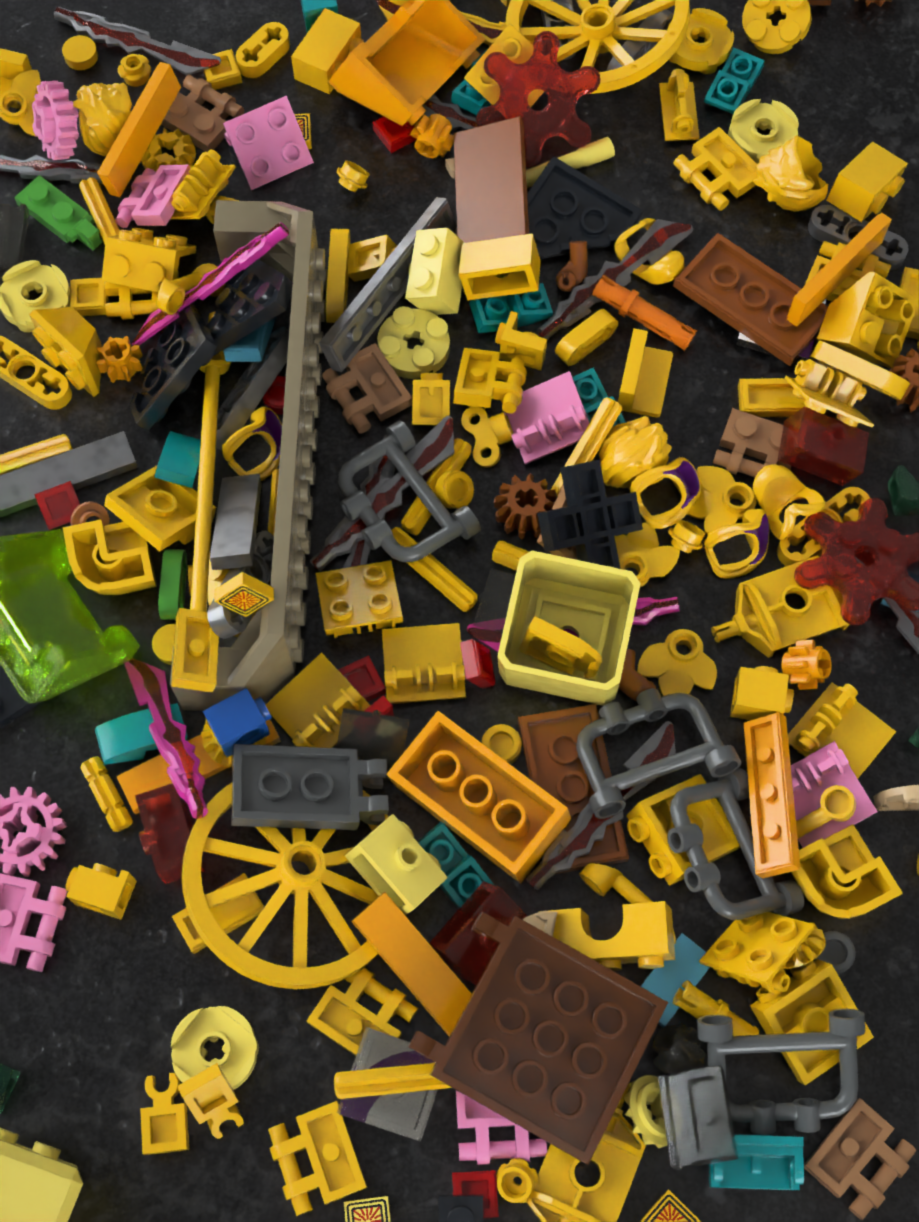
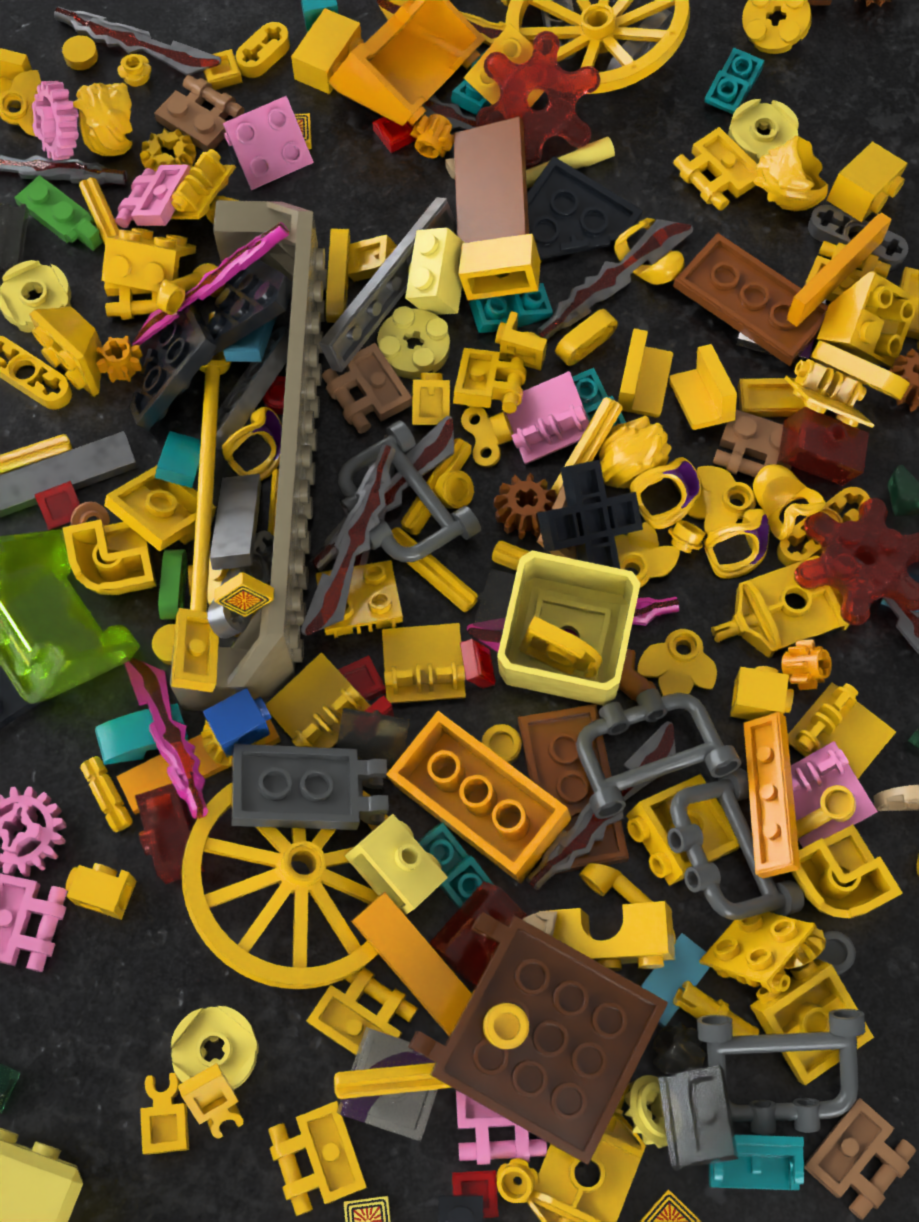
yellow tile [70,278,109,317] -> none
light orange tile [97,62,181,197] -> none
yellow tile [172,873,264,954] -> none
yellow plate [337,160,370,192] -> none
dark orange arm [555,241,588,292] -> none
orange pin [592,274,697,351] -> none
yellow hinge [659,69,700,141] -> none
yellow plate [667,8,734,74] -> none
none -> flat silver sword [301,445,396,636]
none -> yellow tile [483,1003,529,1049]
none -> yellow panel [669,344,737,430]

